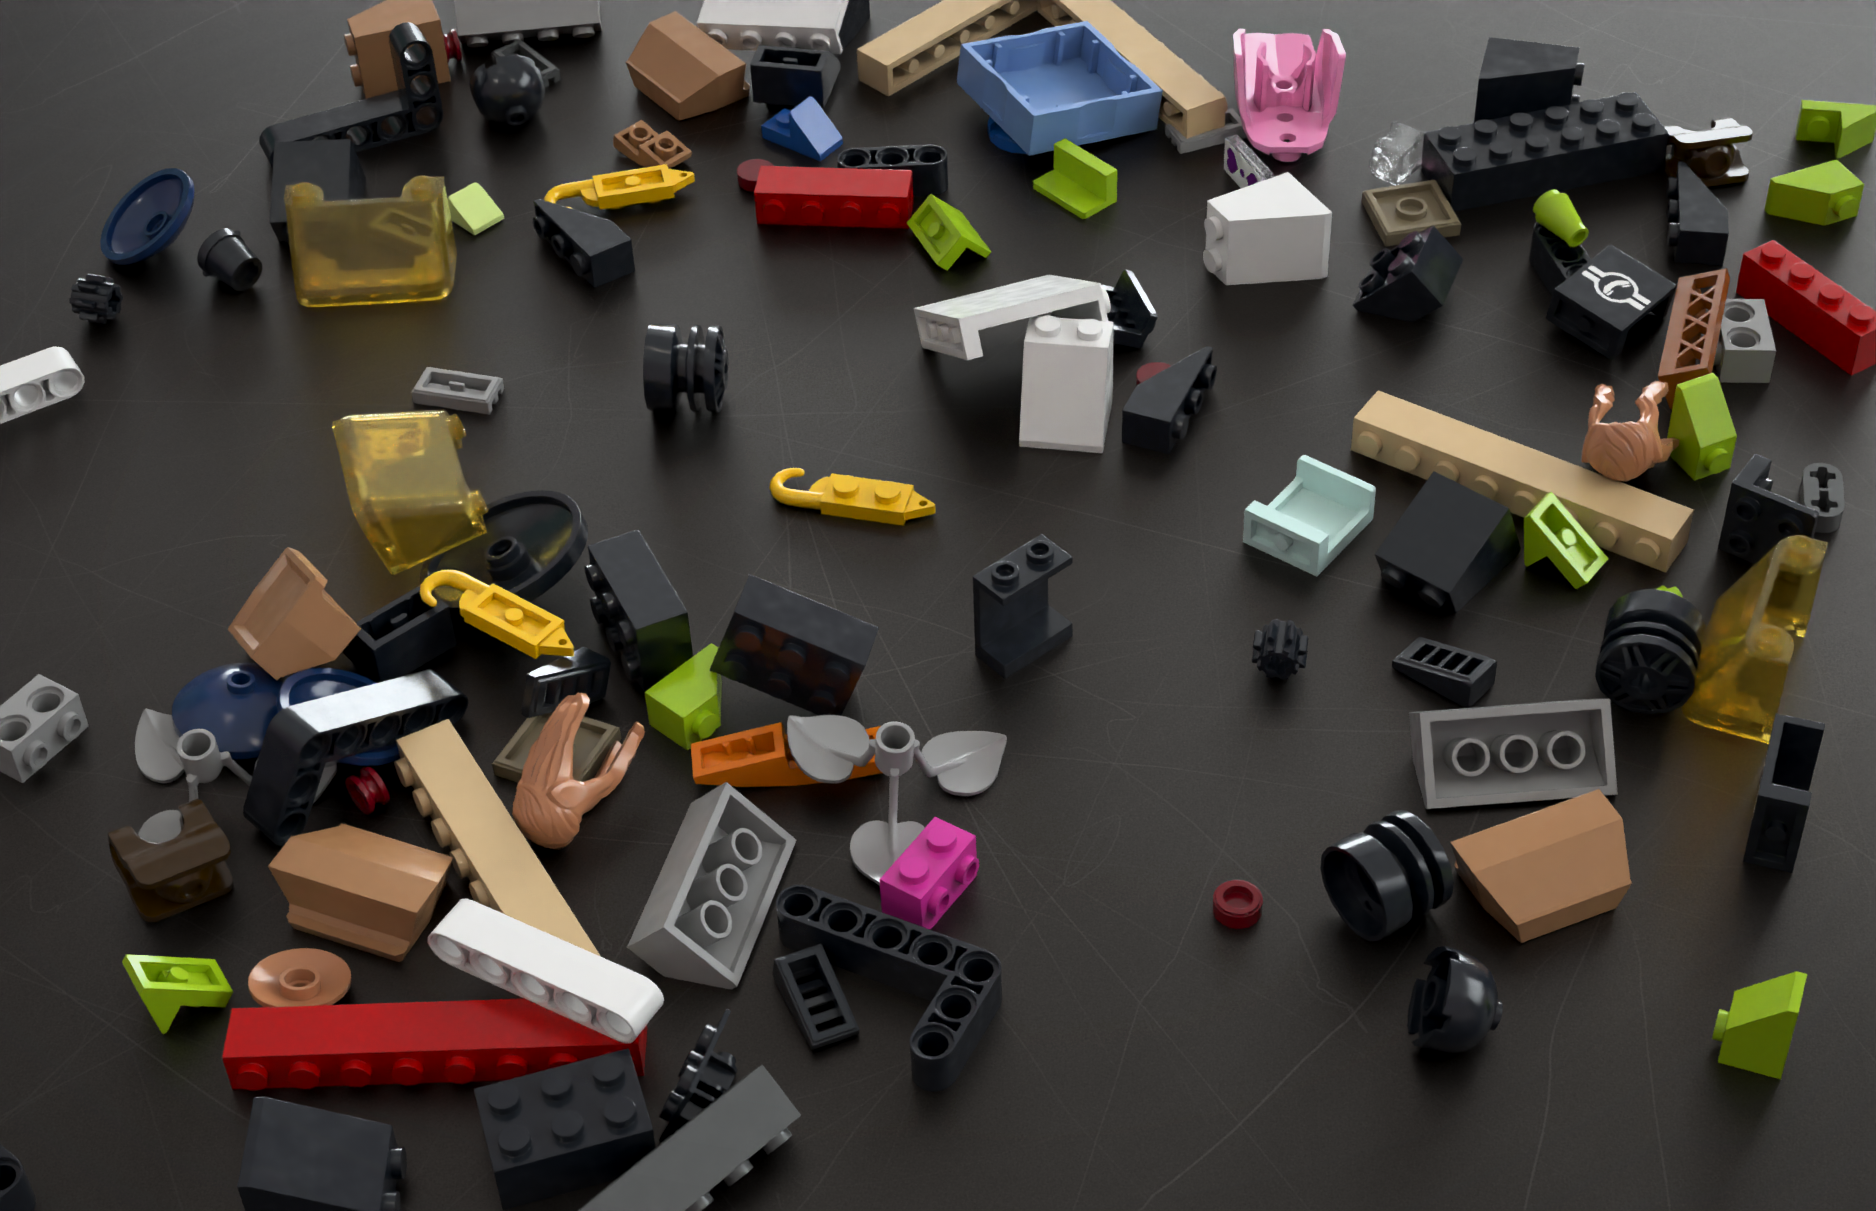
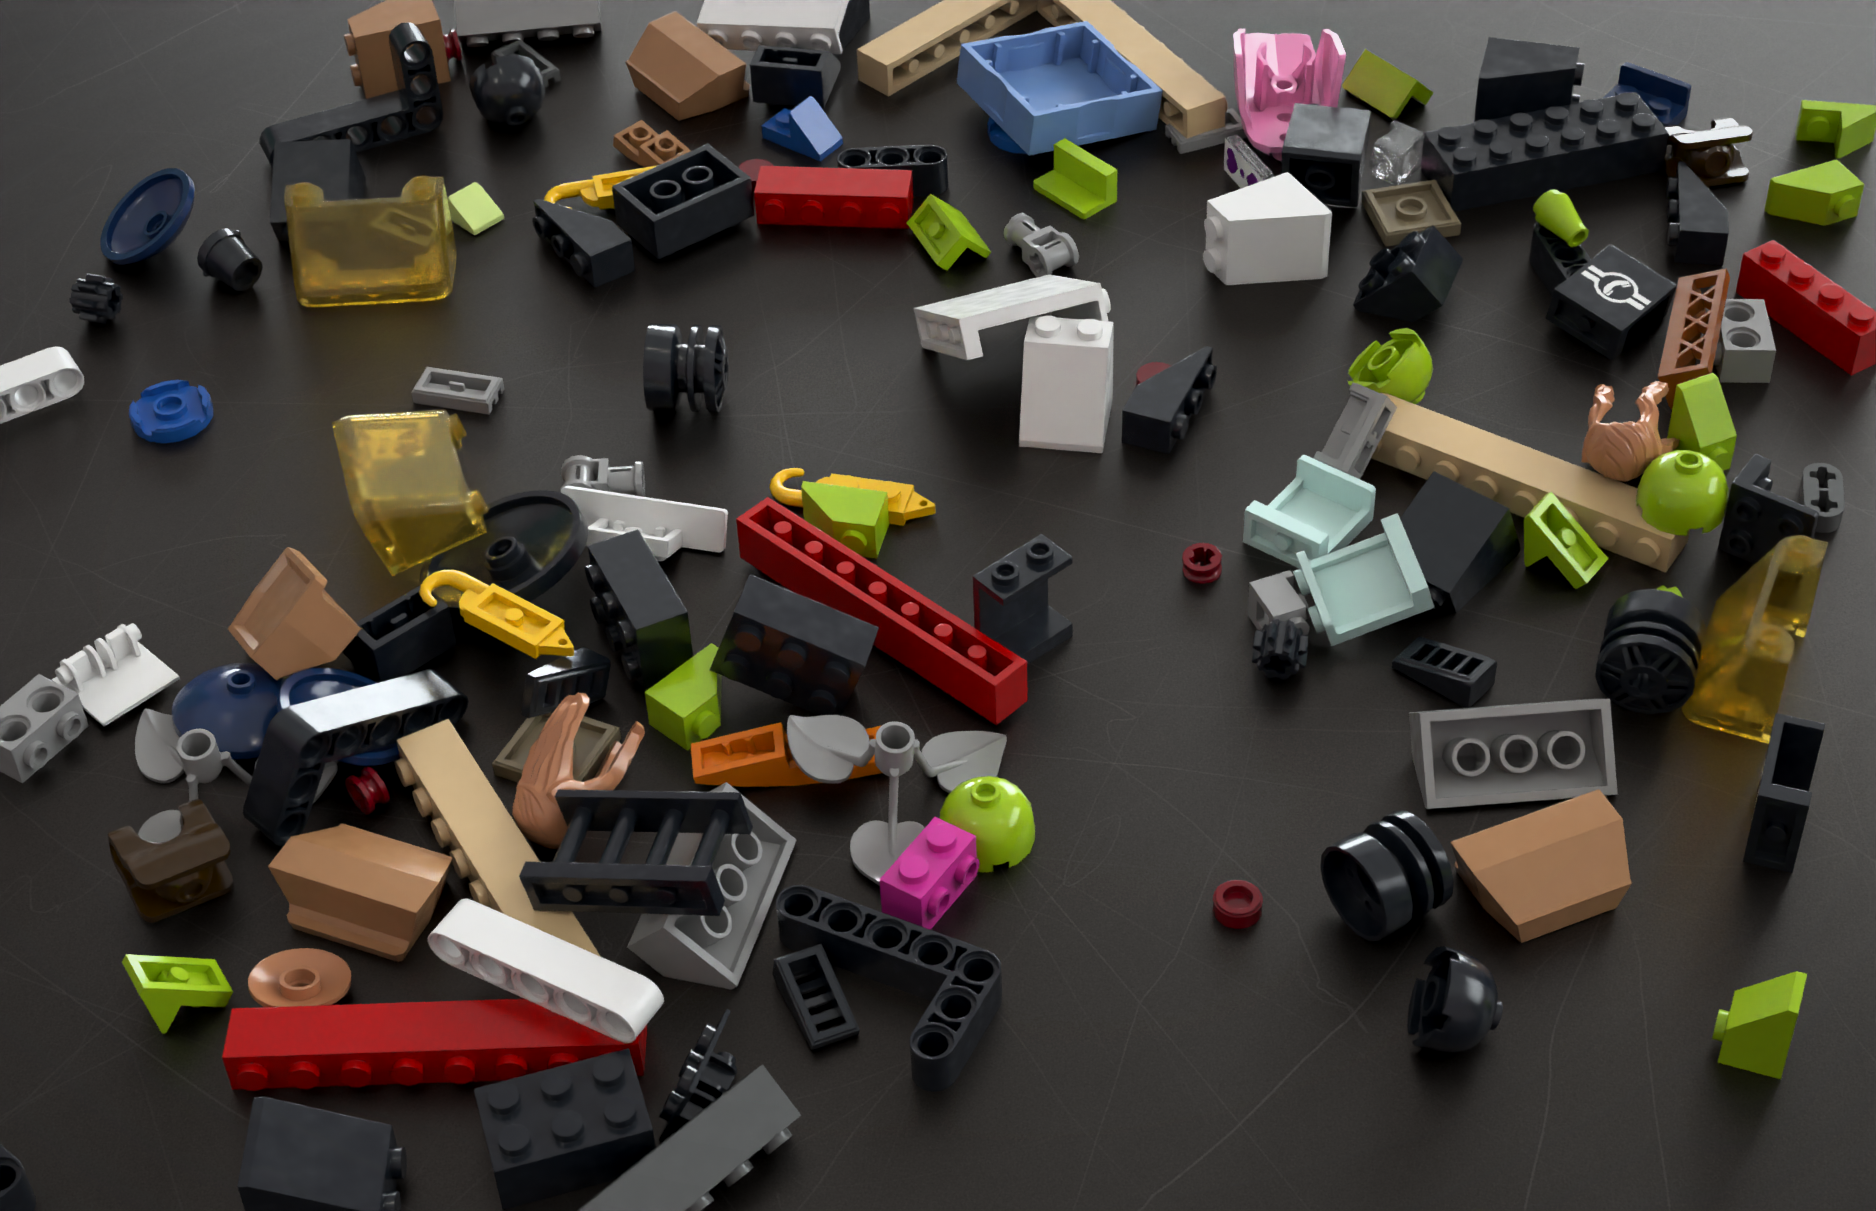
black bracket [1101,270,1157,349] -> none
none -> white hinge [52,623,180,726]
none -> blue tile [129,380,213,443]
none -> black fence [519,789,753,916]
none -> light grey connector [560,455,645,497]
none -> white bracket [561,486,728,561]
none -> black brick [612,144,754,260]
none -> red brick [736,497,1028,725]
none -> lime slope [801,481,889,559]
none -> lime cylinder [939,776,1035,873]
none -> light grey connector [1003,213,1079,277]
none -> dark red bush [1182,543,1222,584]
none -> light grey brick [1248,570,1309,636]
none -> black slope [1281,103,1371,208]
none -> light aqua panel [1293,513,1434,646]
none -> light grey hinge [1313,382,1397,479]
none -> lime panel [1342,49,1434,120]
none -> lime cylinder [1348,328,1433,404]
none -> dark blue bracket [1603,62,1691,126]
none -> lime cylinder [1636,450,1729,536]

